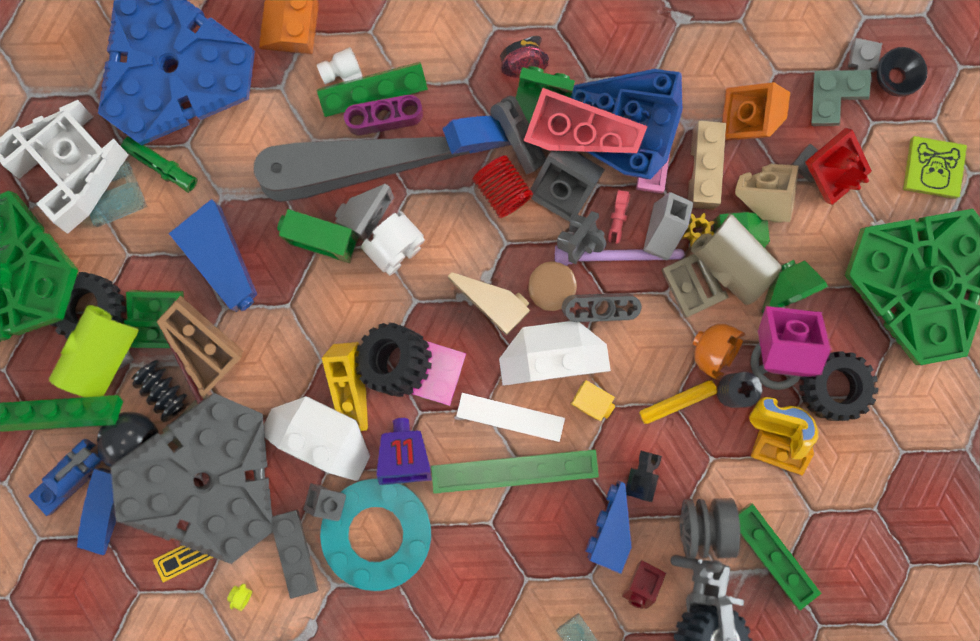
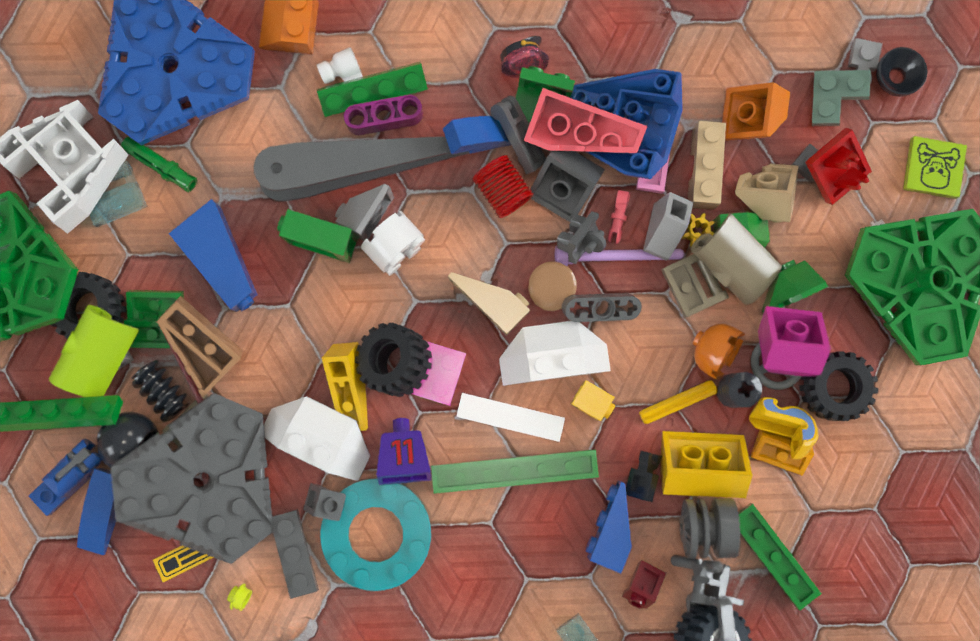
none -> yellow slope [660,431,752,498]

